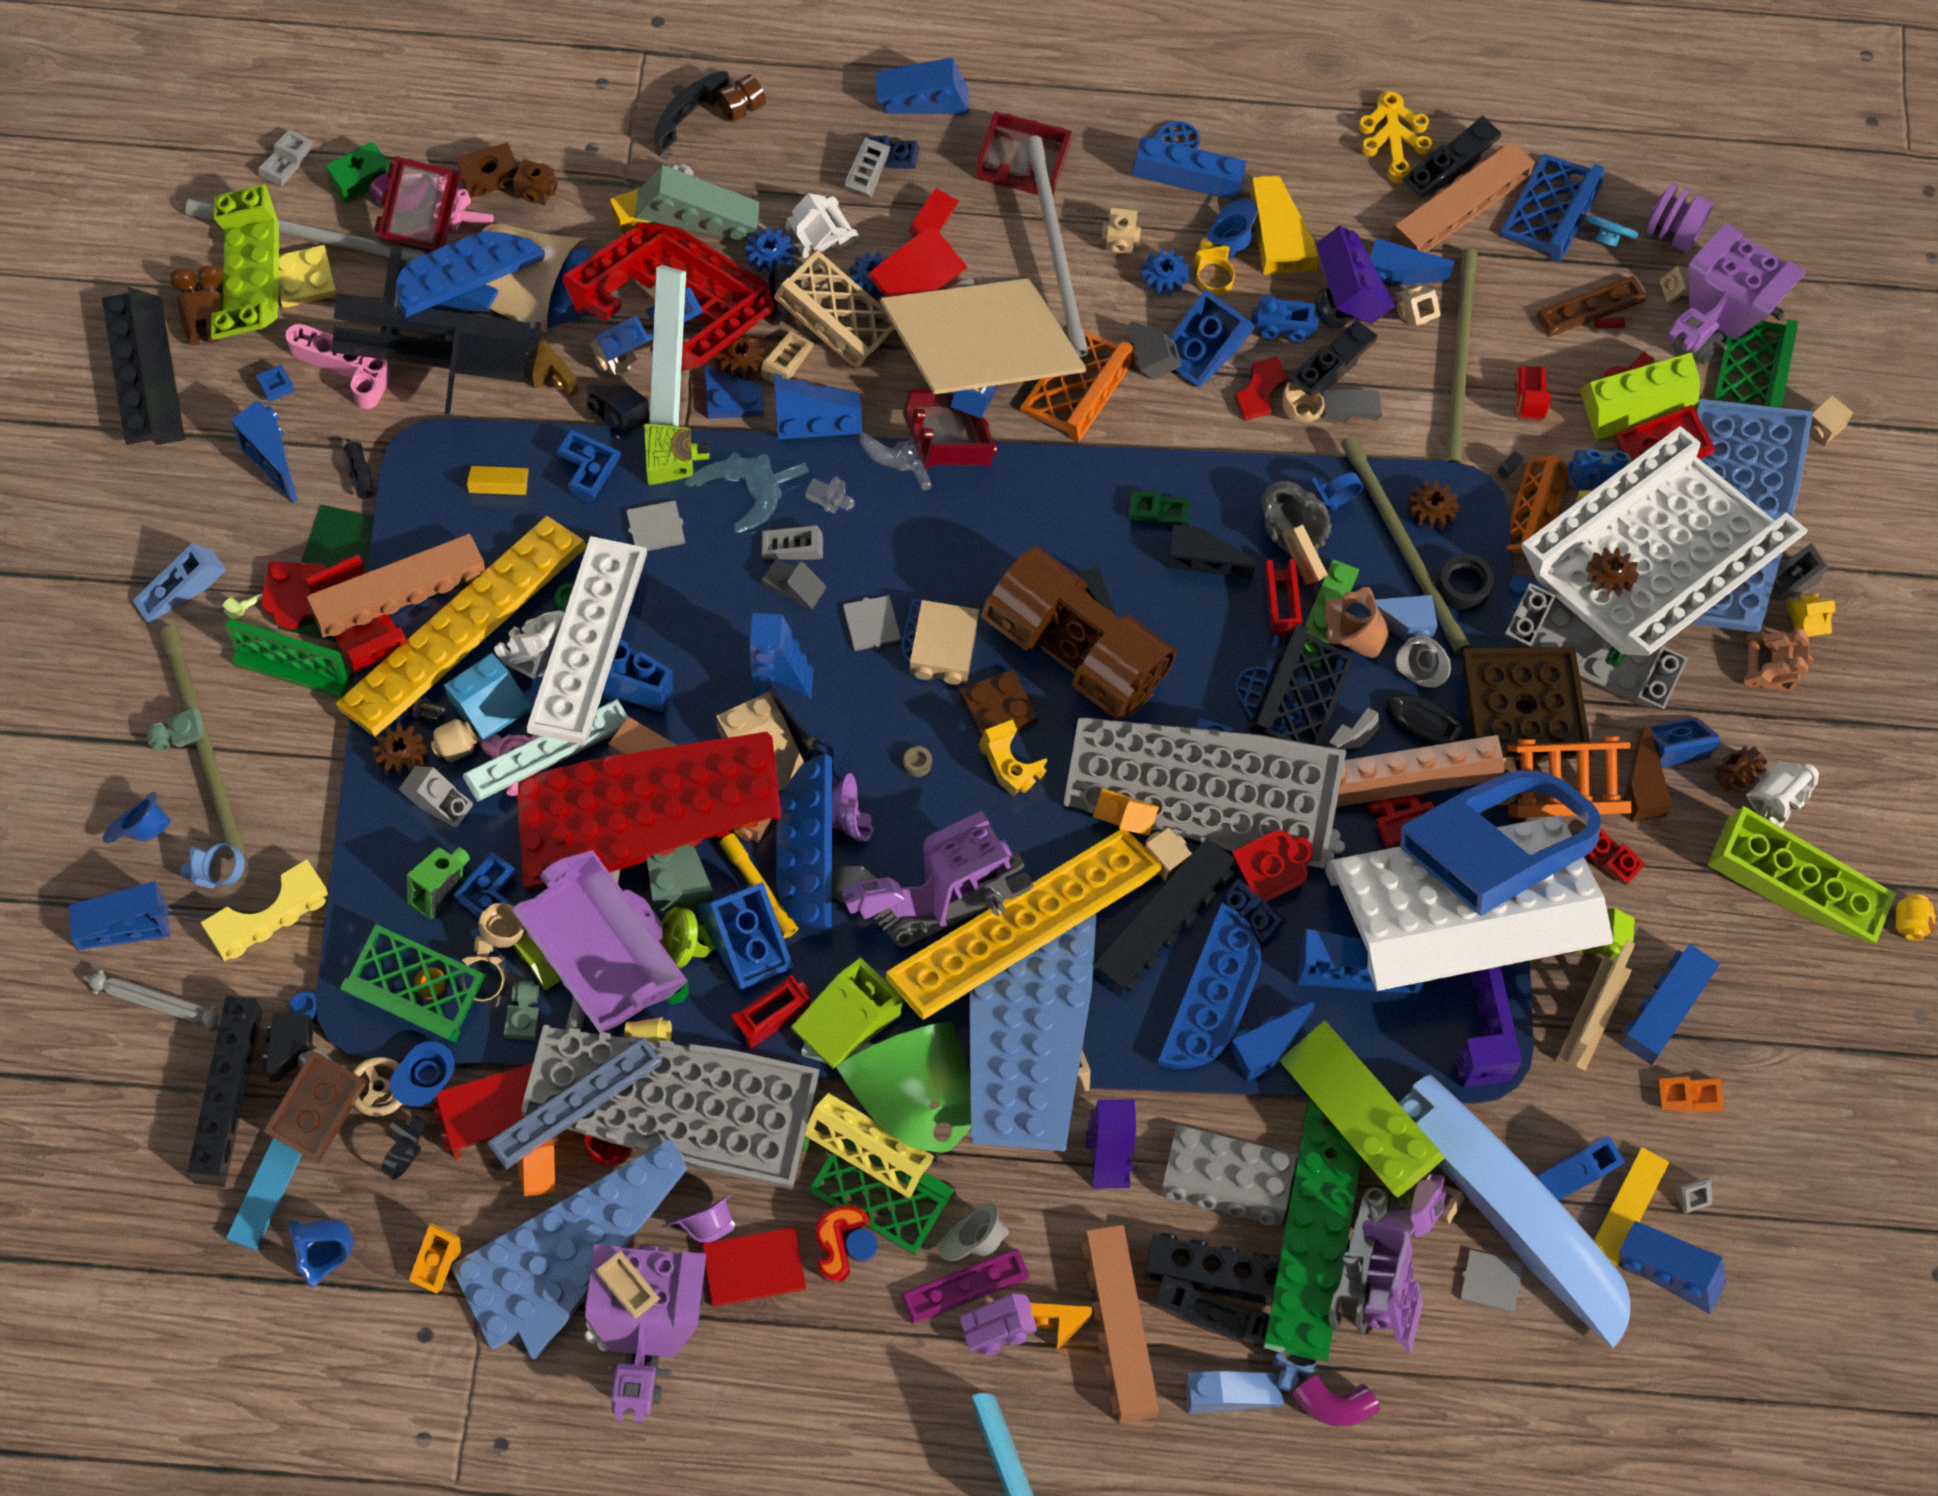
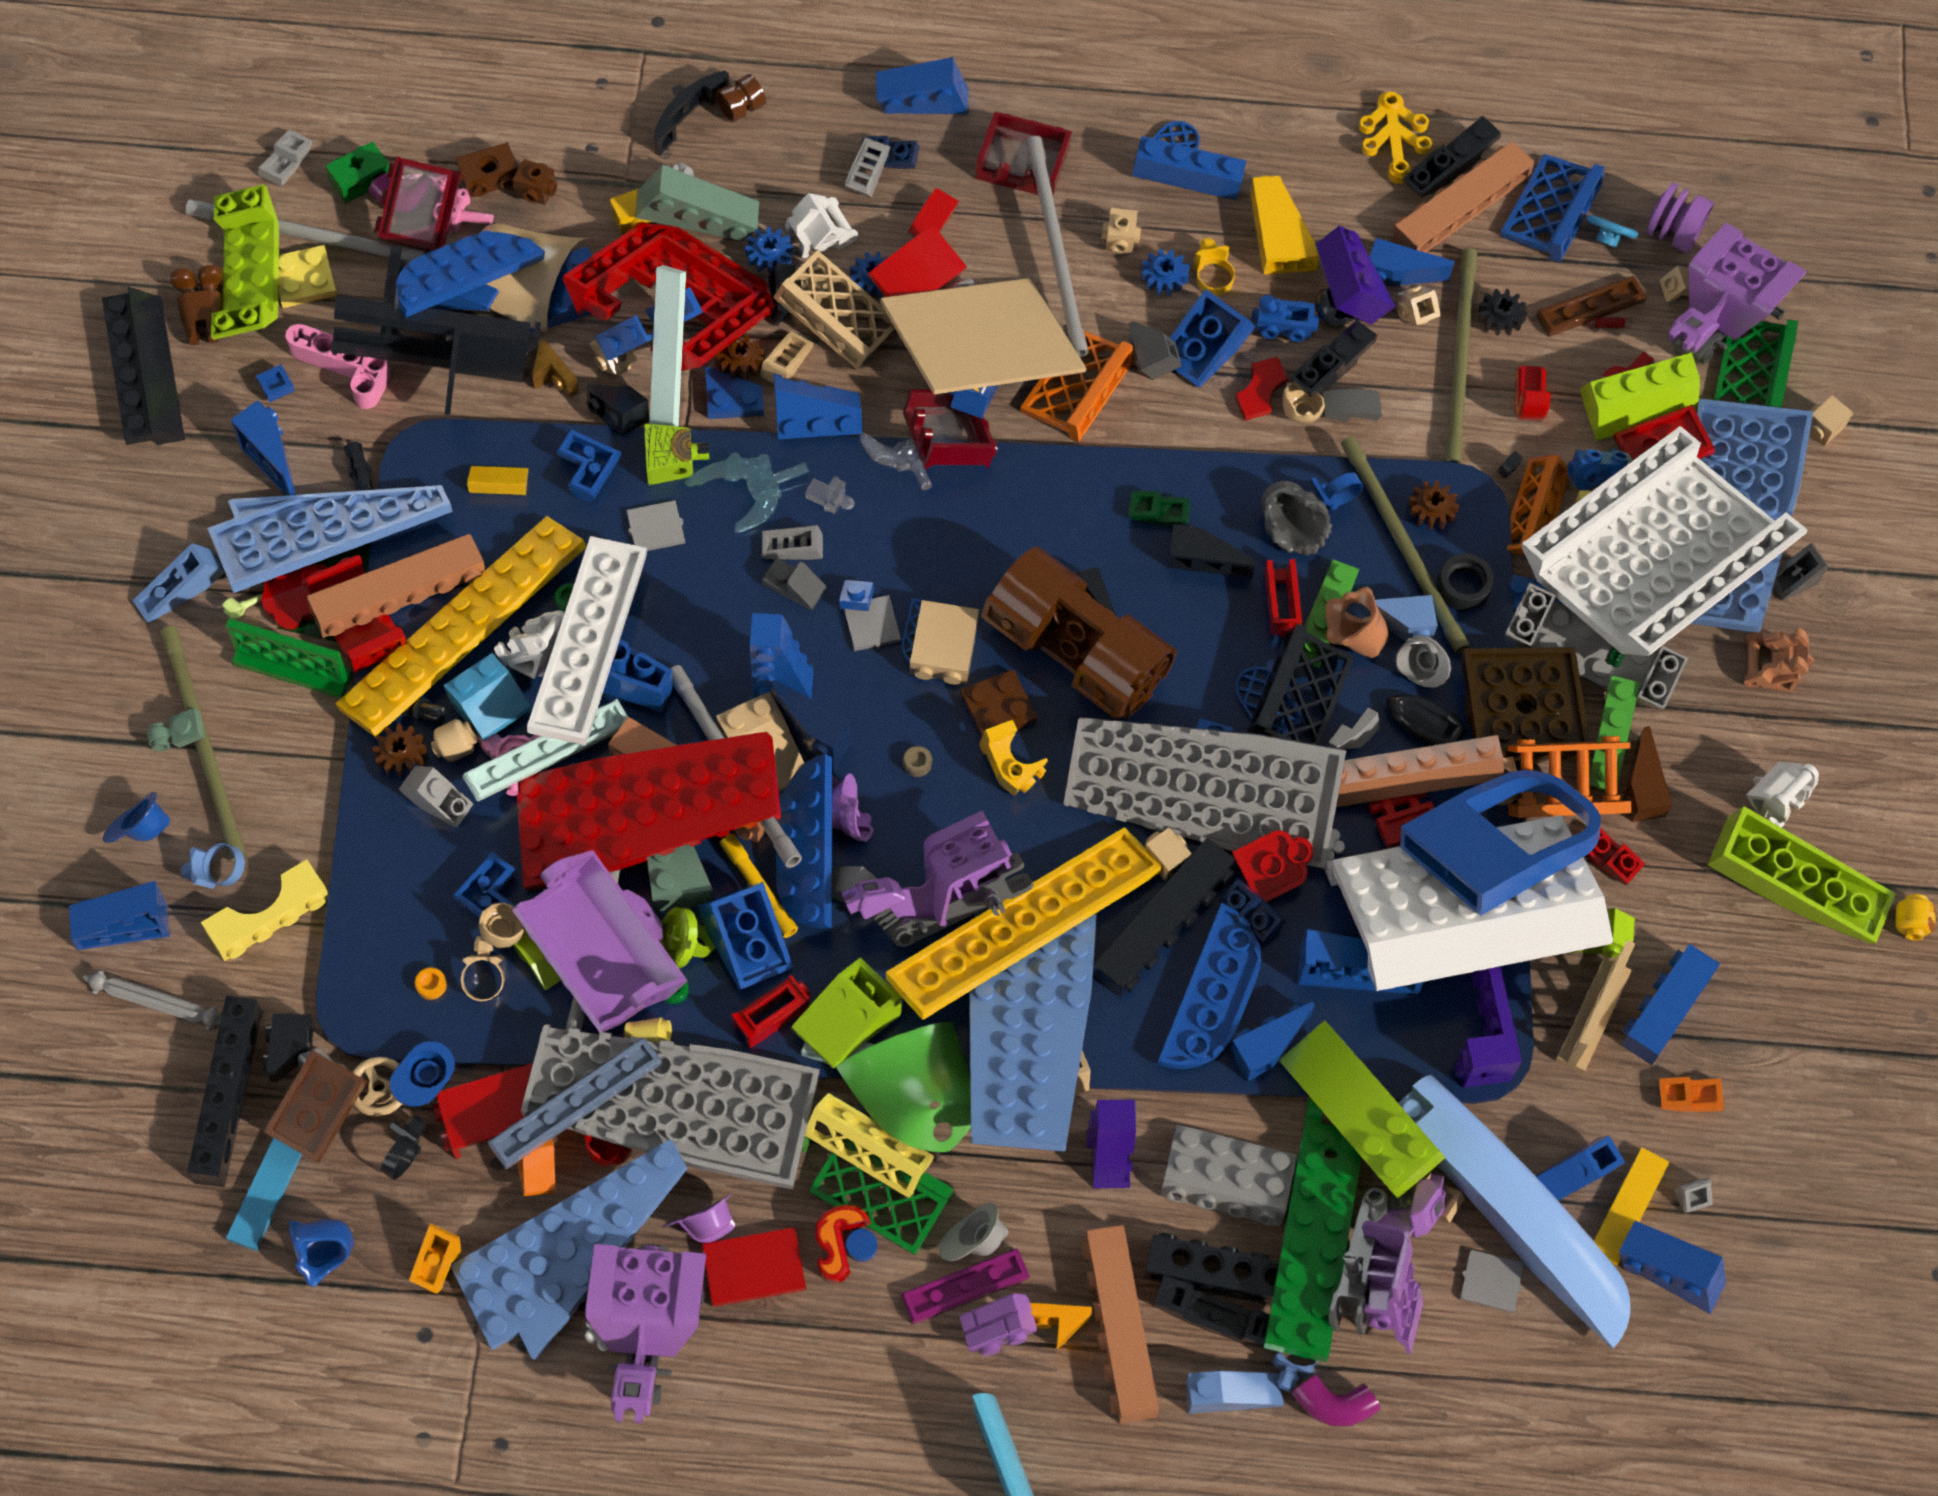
blue tile [289,991,317,1021] -> none
green fence [340,924,485,1043] -> none
bright green torso [407,847,470,920] -> none
sand green plate [504,980,540,1041] -> none
tan tile [595,1250,660,1319] -> none
light orange slope [1093,788,1159,835] -> none
blue piece [1207,199,1258,258] -> none
tan tile [1281,525,1328,585] -> none
reddish brown gear [1586,548,1639,597] -> none
blue slope [1642,717,1720,768] -> none
reddish brown gear [1714,746,1767,793] -> none
yellow brick [1786,593,1835,637] -> none
none -> medium blue wing [208,485,453,593]
none -> light grey piece [670,665,802,868]
none -> blue plate [839,580,874,611]
none -> black gear [1478,288,1528,336]
none -> bright green plate [1589,676,1640,792]

